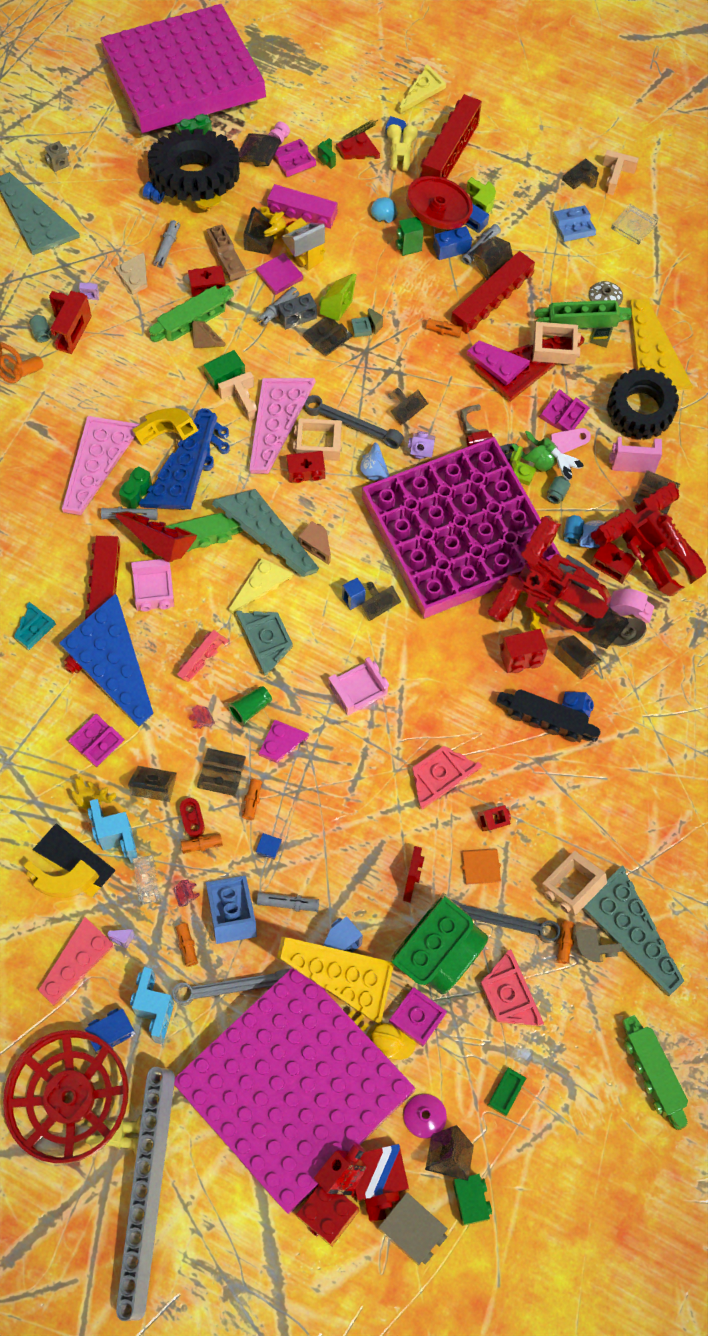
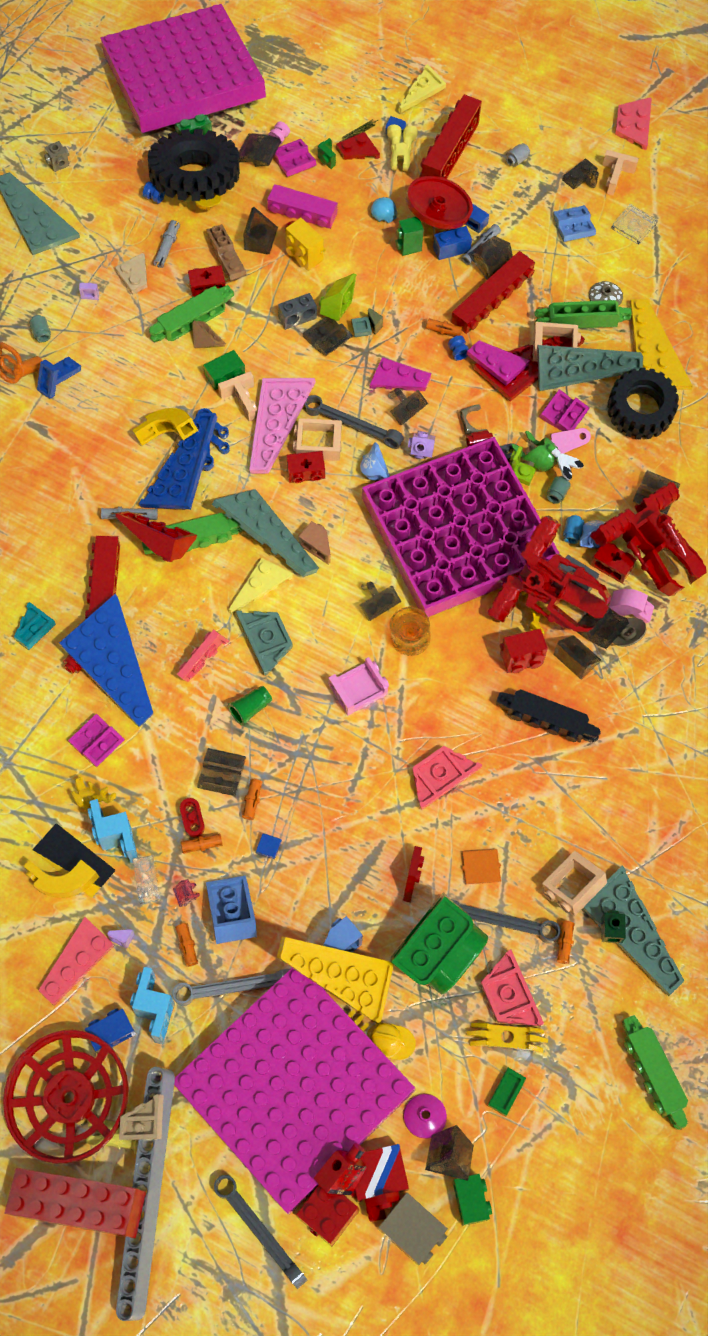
red brick [49,291,92,355] -> none
bright pink wing [62,416,140,515] -> none
green brick [119,467,152,509] -> none
clear smoke slope [128,766,177,802] -> none
bright pink panel [131,559,175,612] -> none
clear pink tile [189,705,215,729] -> none
dark pink tile [256,253,303,295] -> none
light grey pin [256,287,299,327] -> none
light grey pin [257,892,319,912] -> none
dark pink wing [259,720,309,763] -> none
yellow piece [260,206,287,240] -> none
light grey slope [282,223,325,257] -> none
blue piece [342,578,366,610] -> none
dark pink plate [389,987,447,1047] -> none
lime brick [466,177,496,214] -> none
red brick [477,805,511,832] -> none
blue bracket [562,692,594,717] -> none
dark tan brick [576,929,623,962] -> none
slope [590,327,613,348] -> none
bright pink panel [609,437,662,473] -> none
none -> red brick [4,1168,146,1239]
none -> blue bracket [37,356,81,399]
none -> tan wing [119,1094,164,1140]
none -> dark grey piece [214,1175,307,1290]
none -> dark pink wing [370,357,431,391]
none -> clear yellow wheel [390,606,431,656]
none -> blue wheel [448,335,469,360]
none -> yellow piece [466,1023,548,1053]
none -> light grey brick [506,143,530,167]
none -> sand green wing [537,345,643,391]
none -> dark green brick [601,910,626,943]
none -> coral wing [615,97,652,150]

